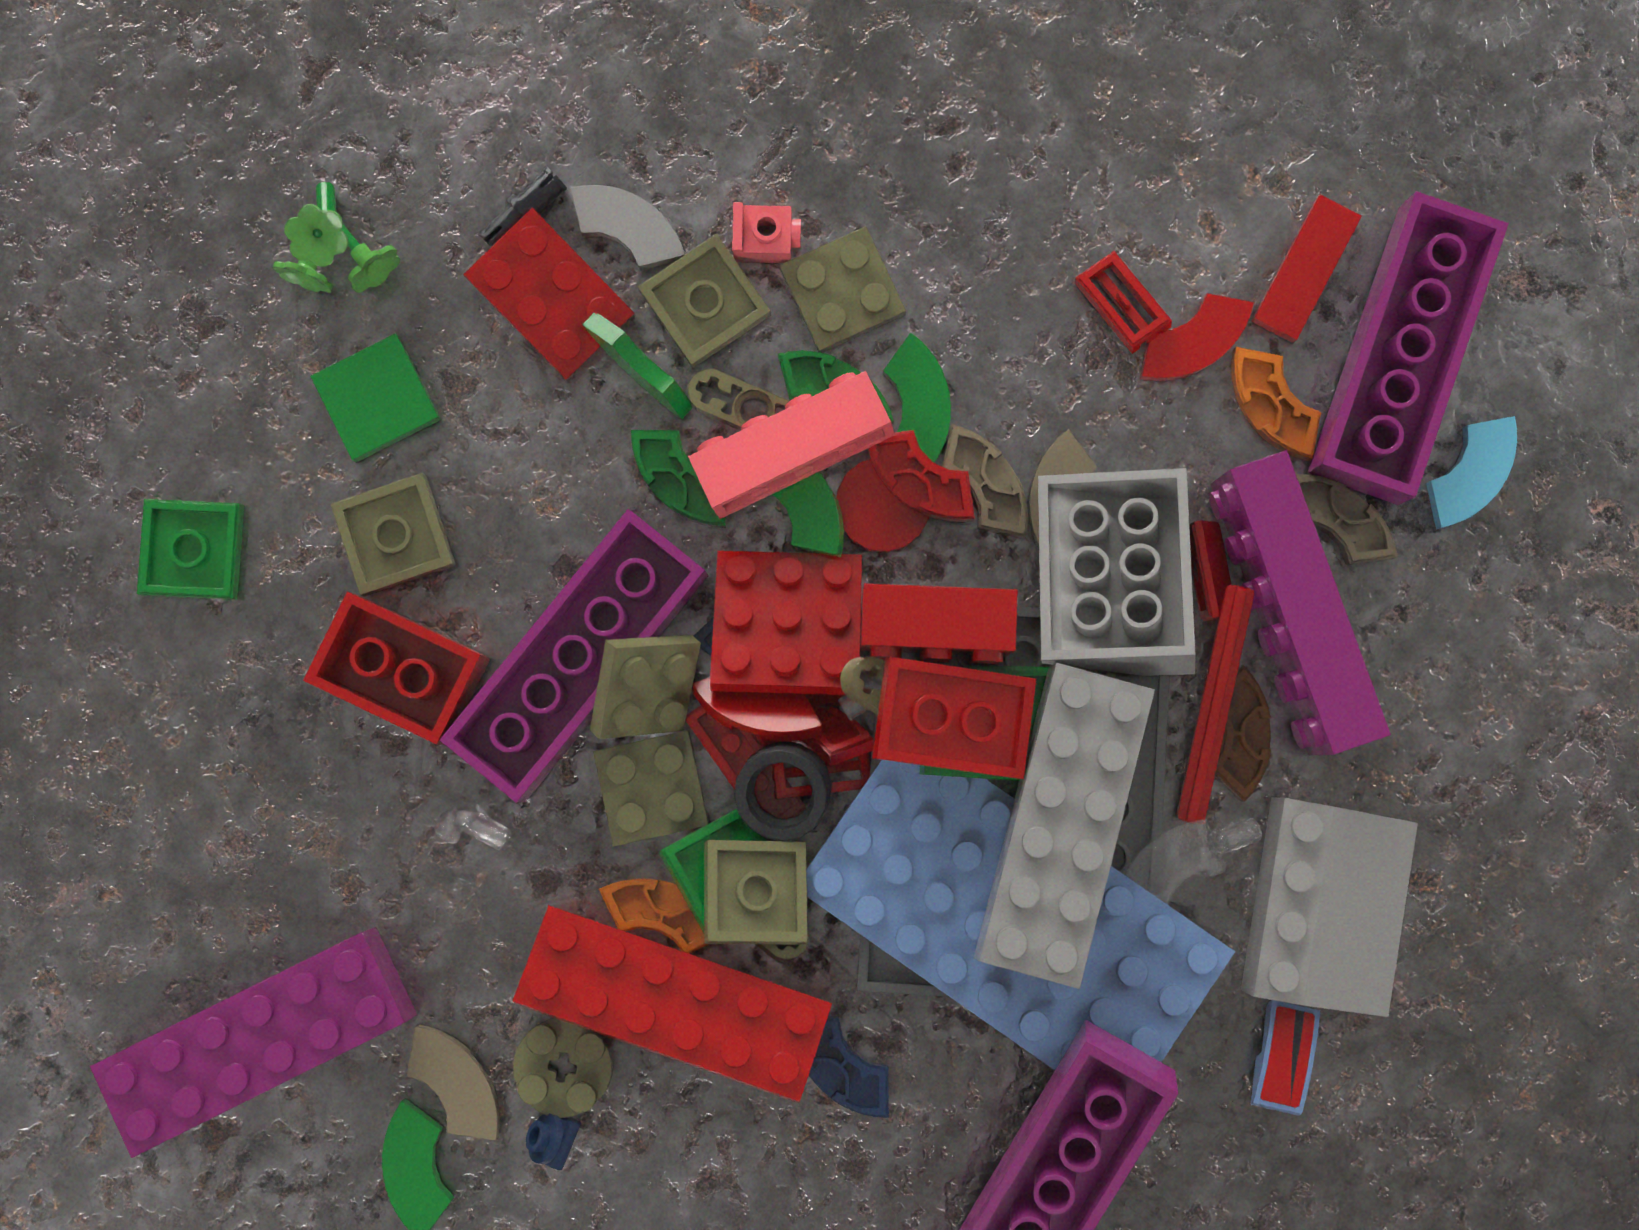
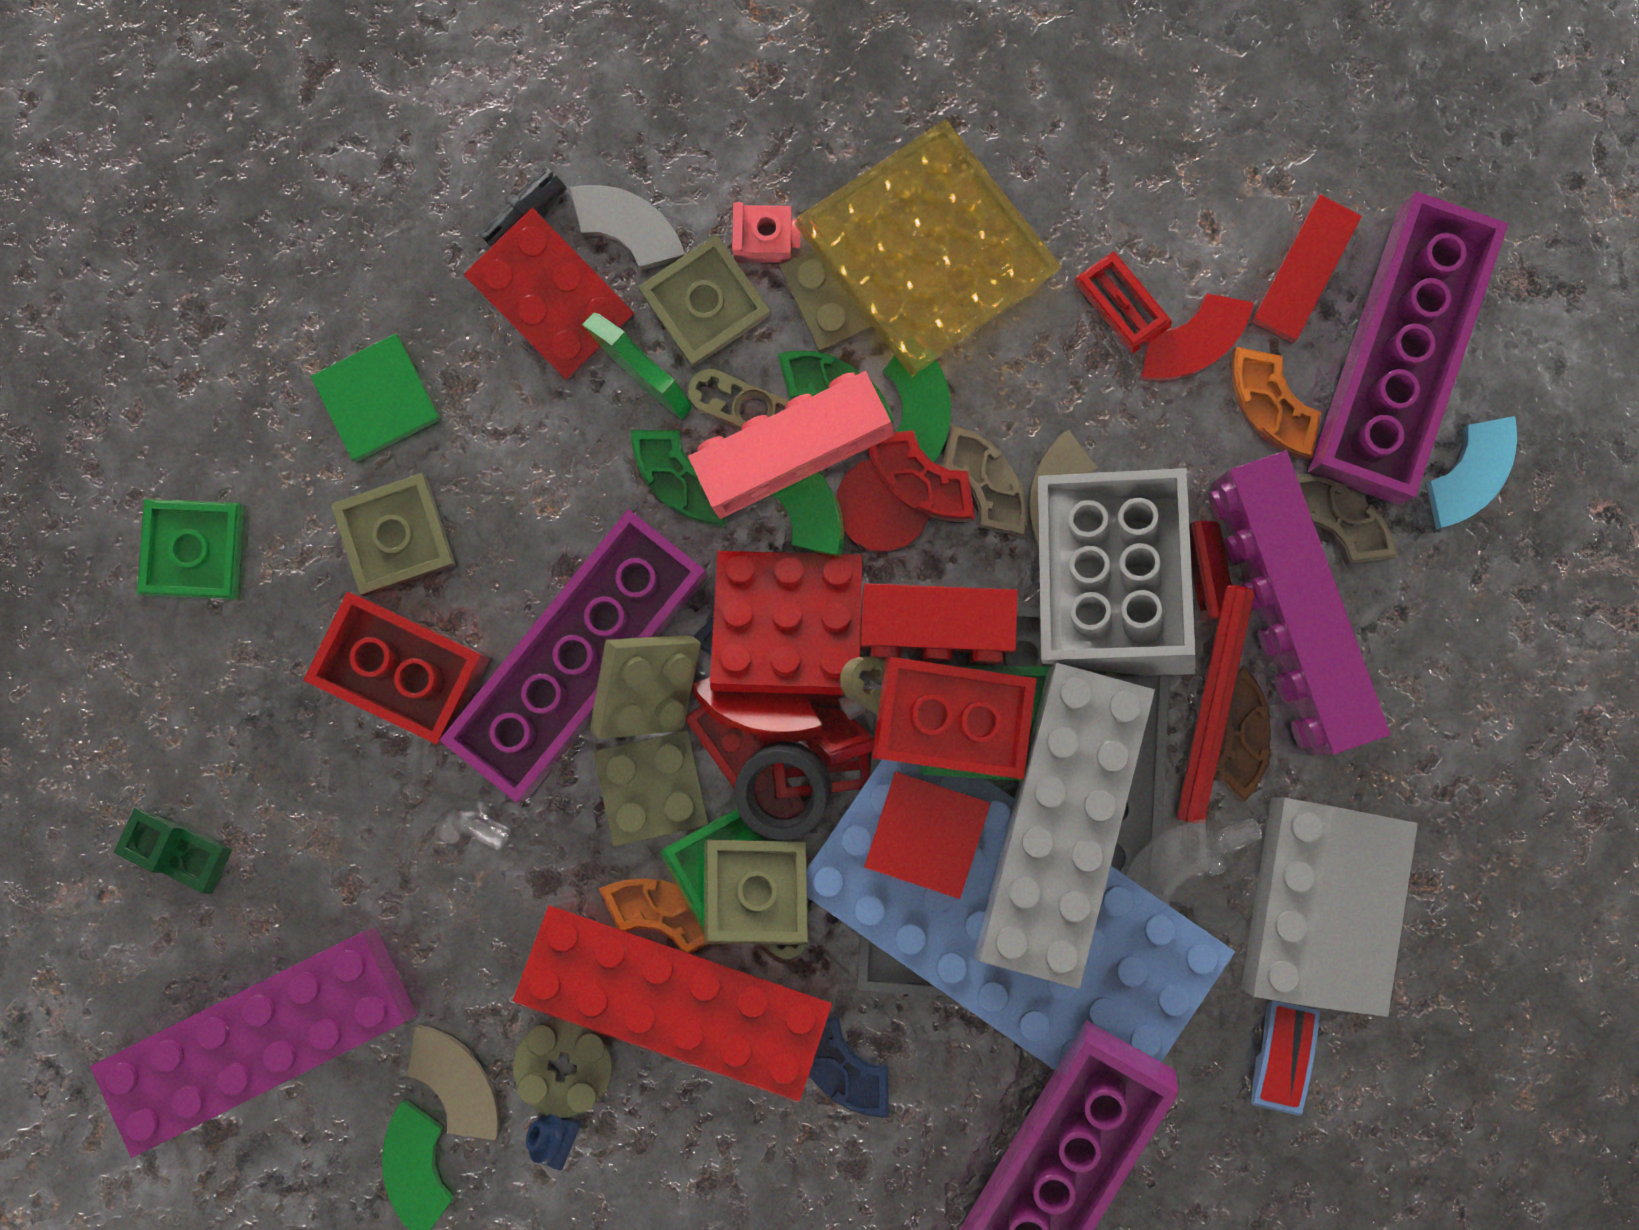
bright green plant [272,182,400,293] -> none
none -> dark green slope [113,808,233,894]
none -> clear yellow plate [794,119,1062,376]
none -> red tile [864,771,991,899]

